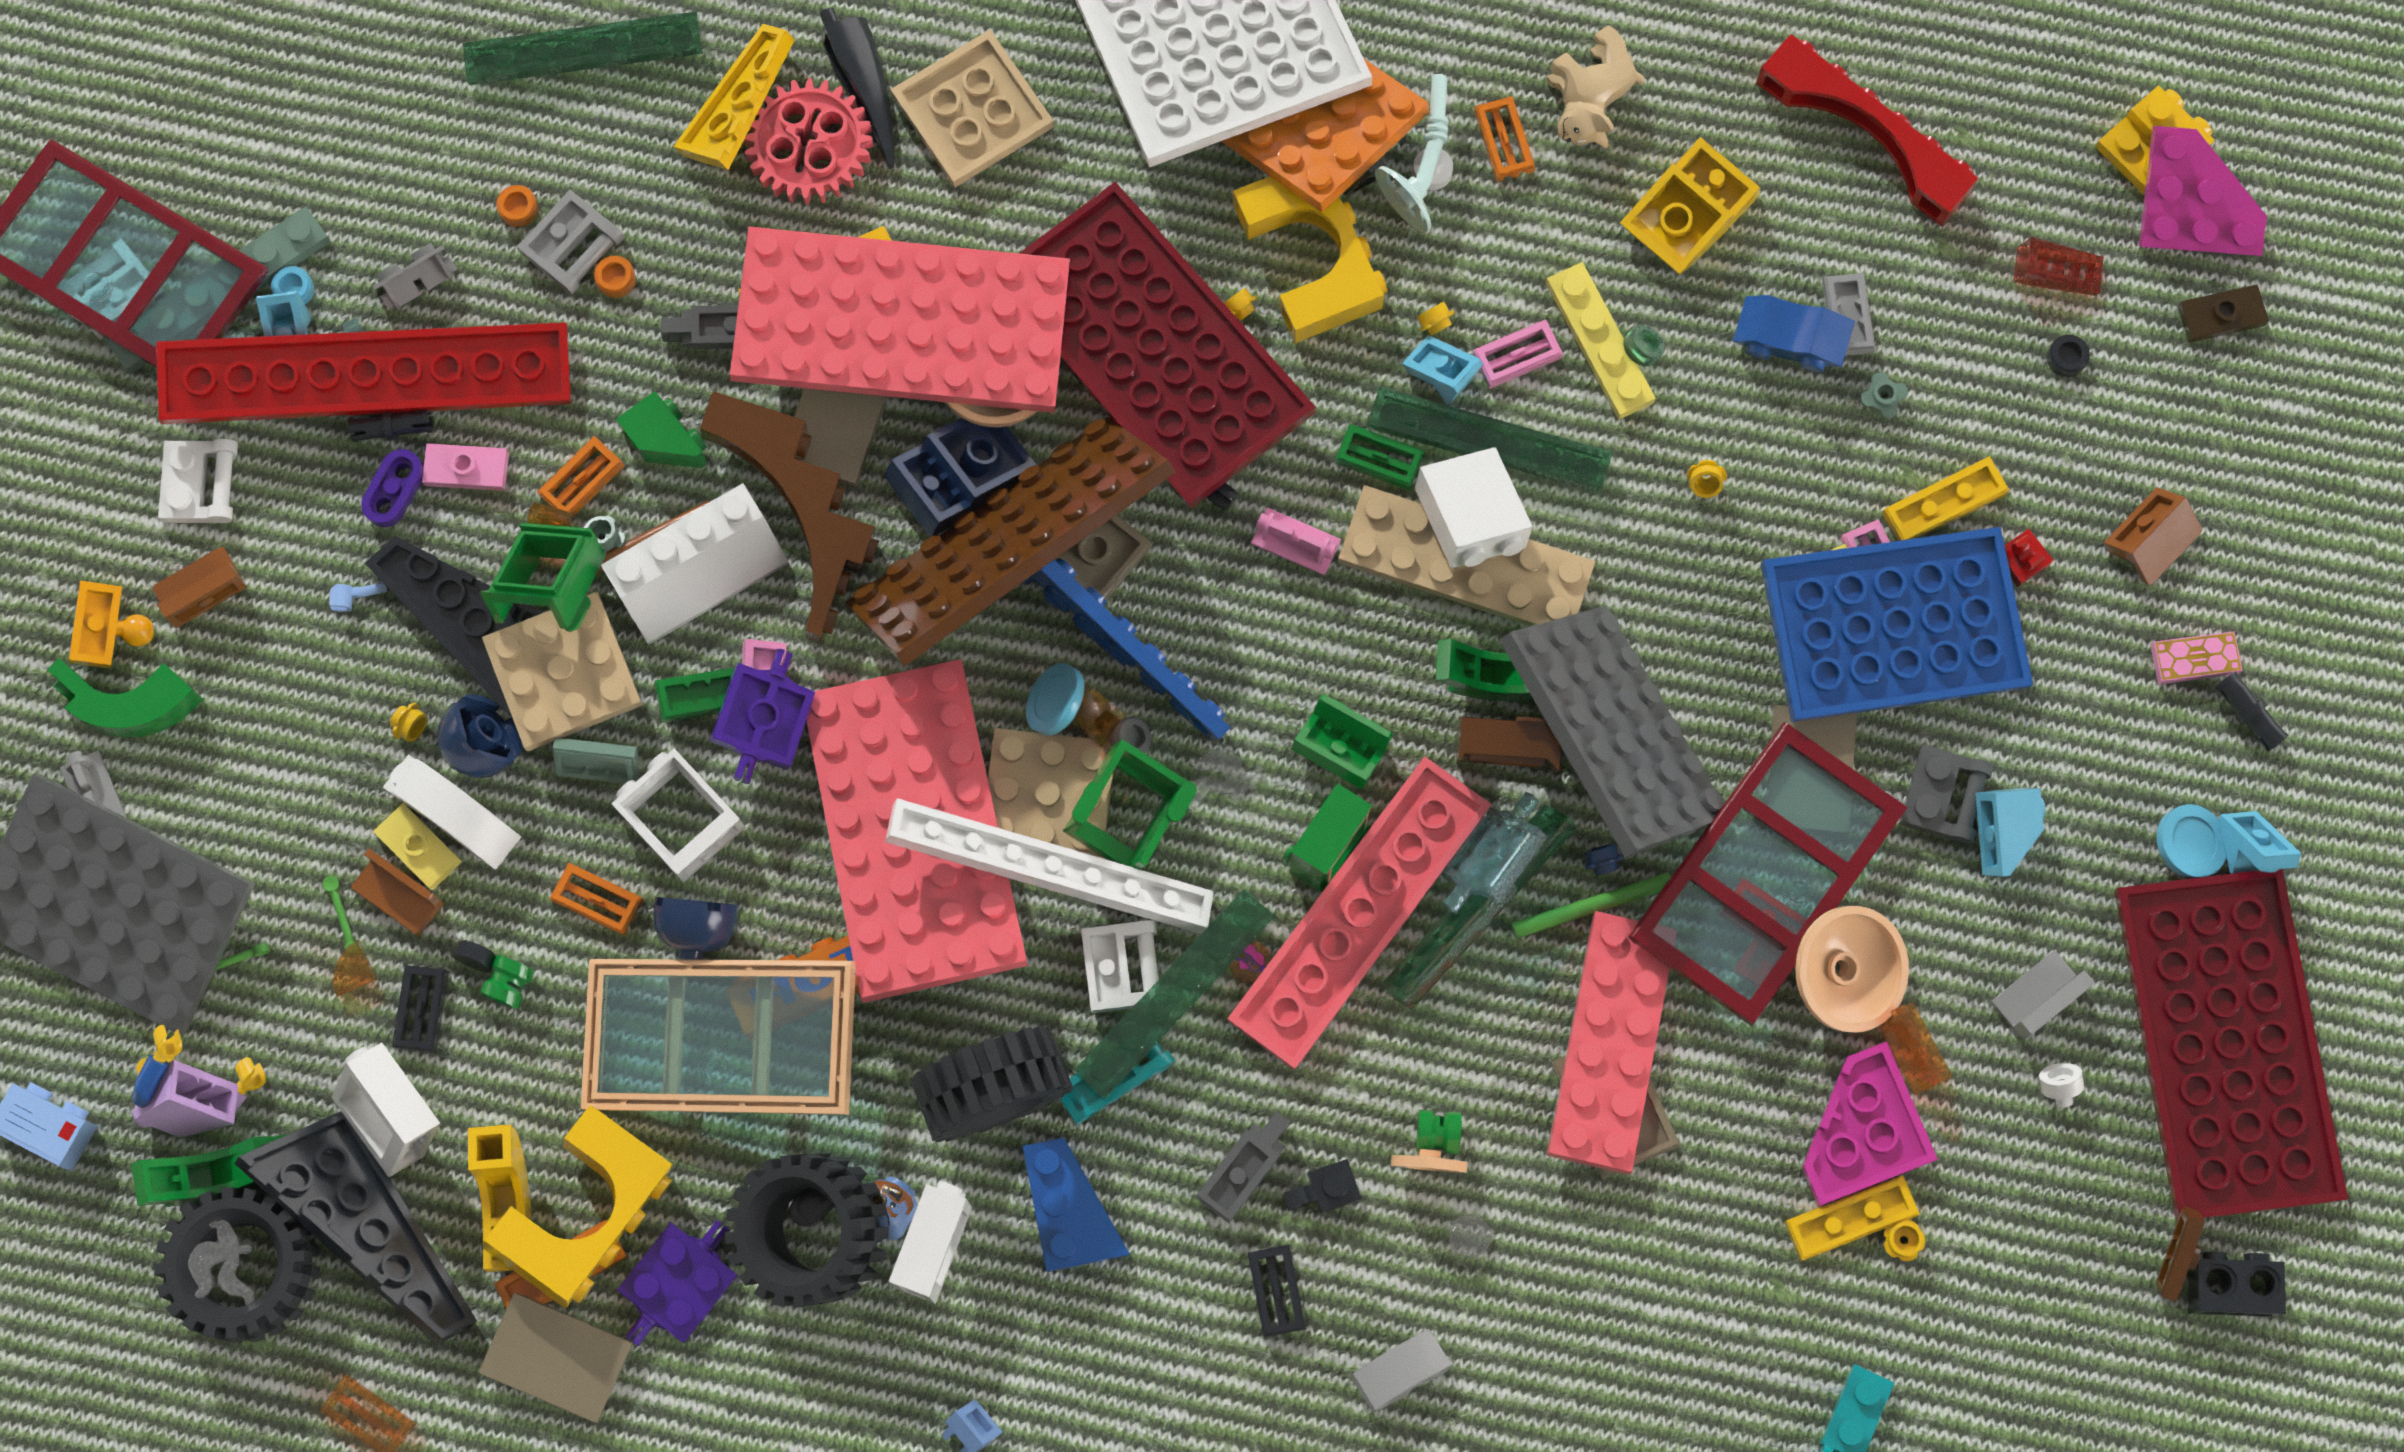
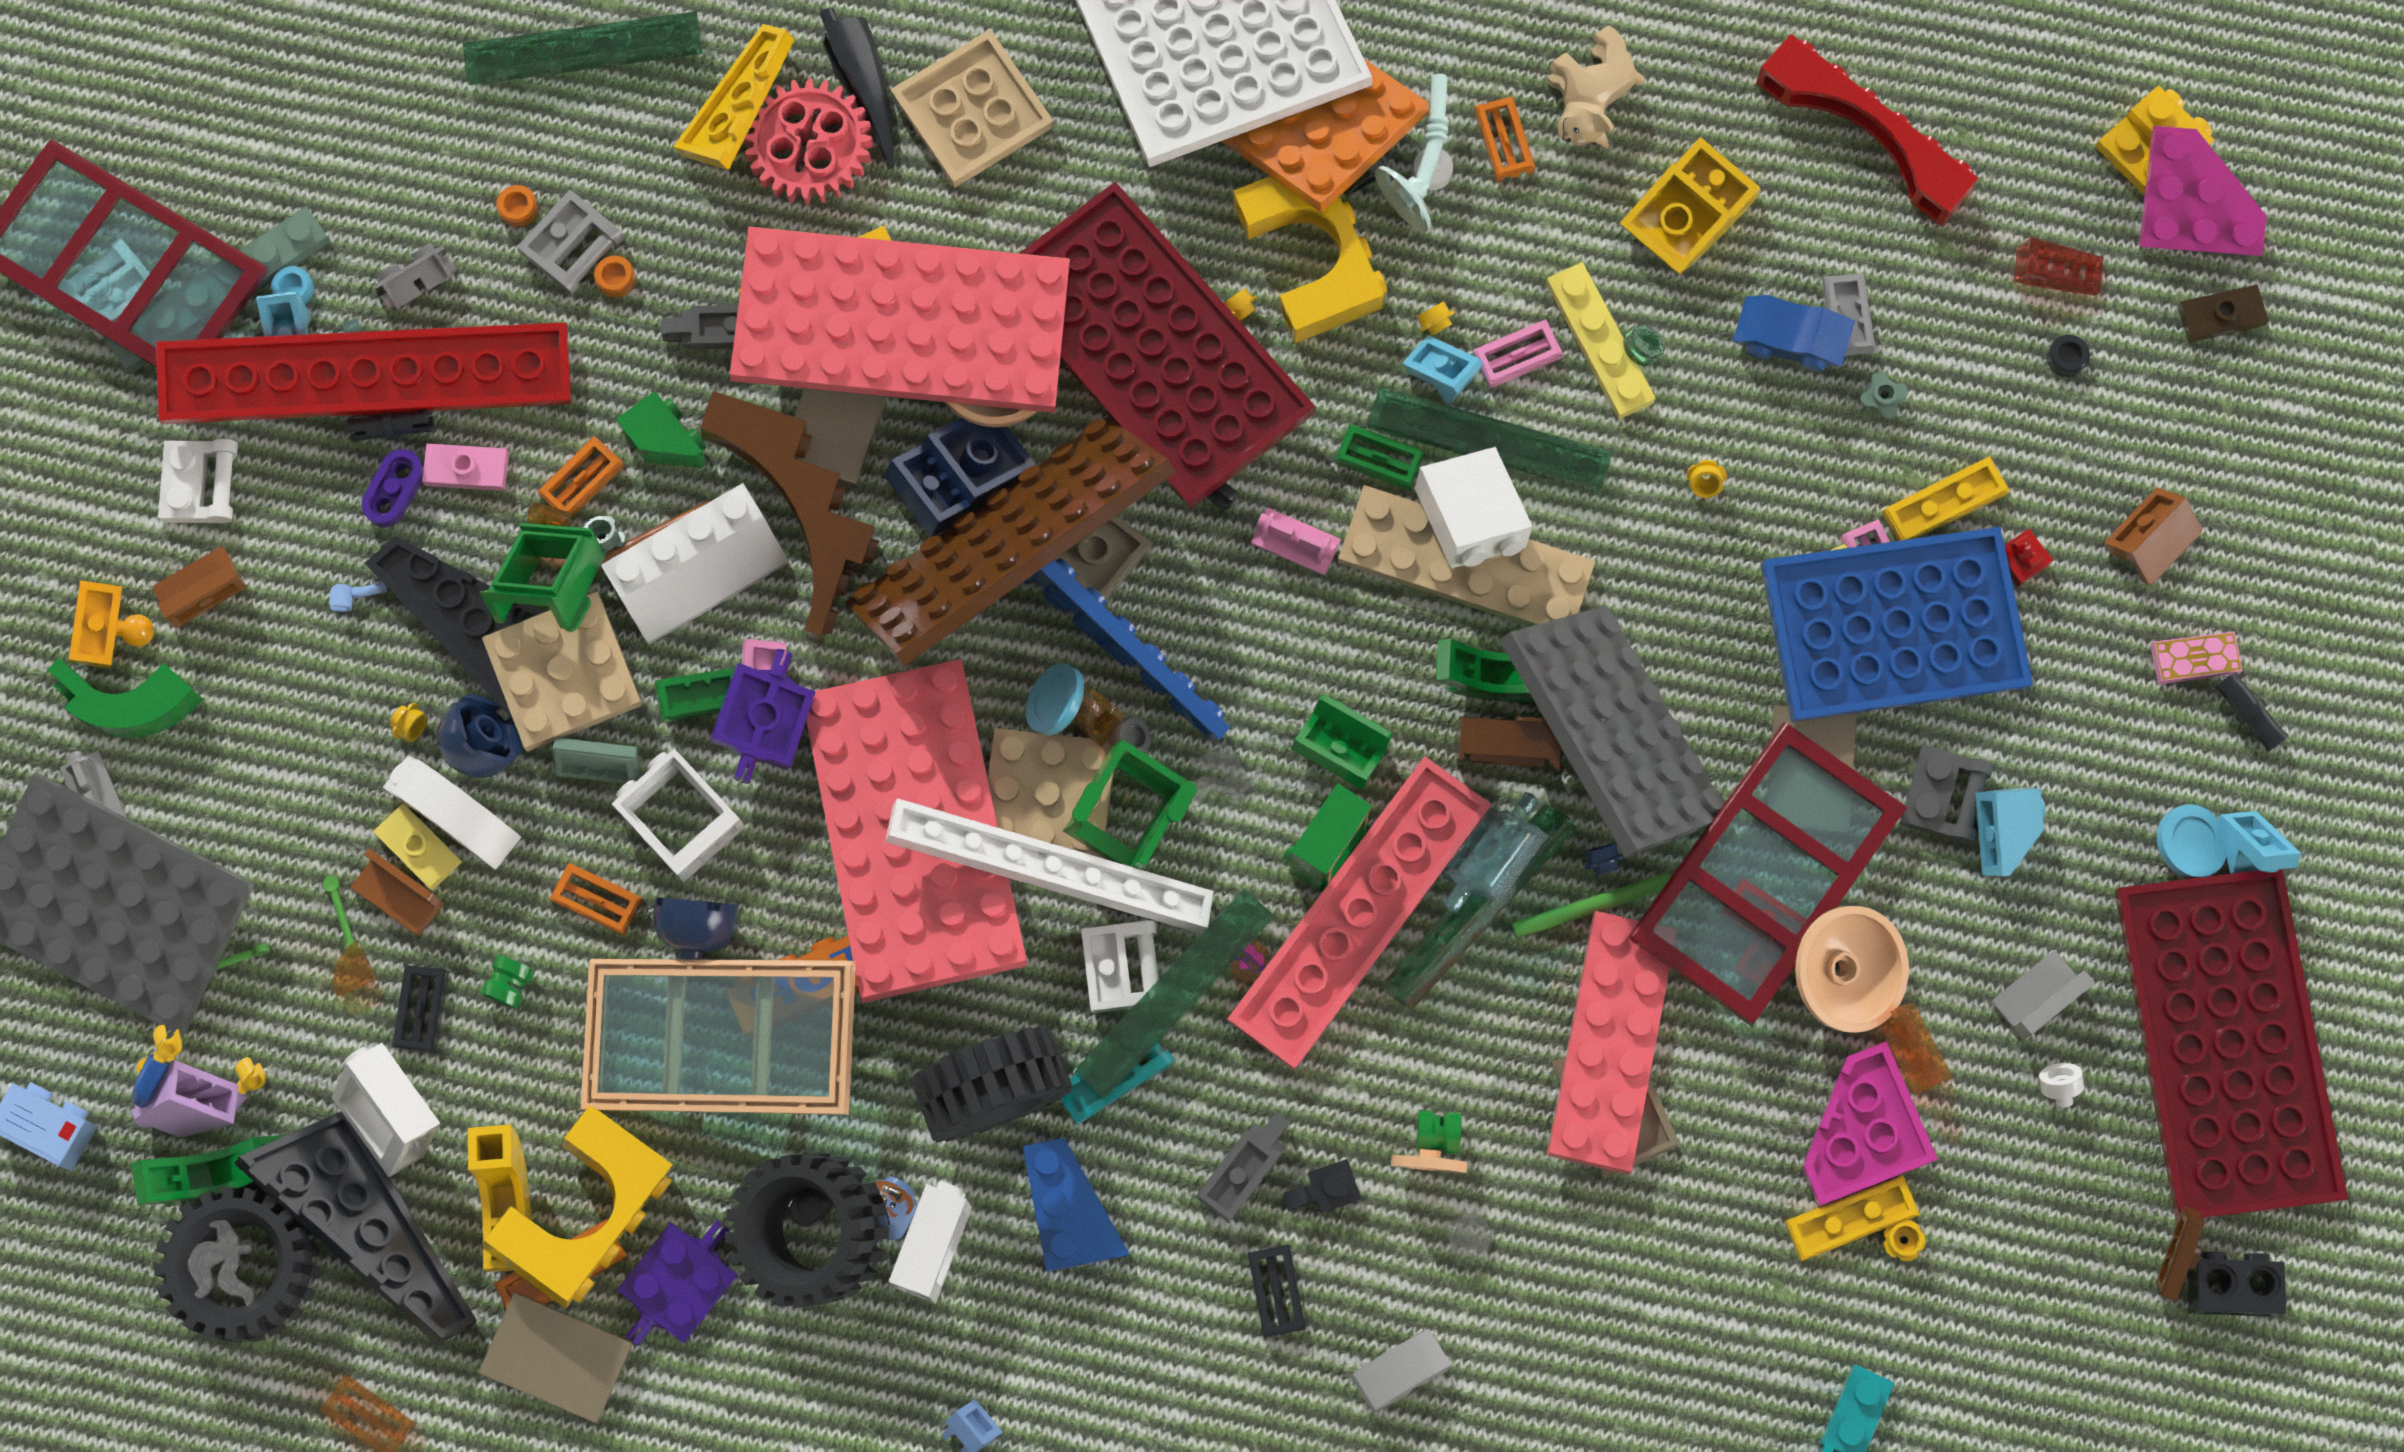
black tile [452,940,496,973] -> none

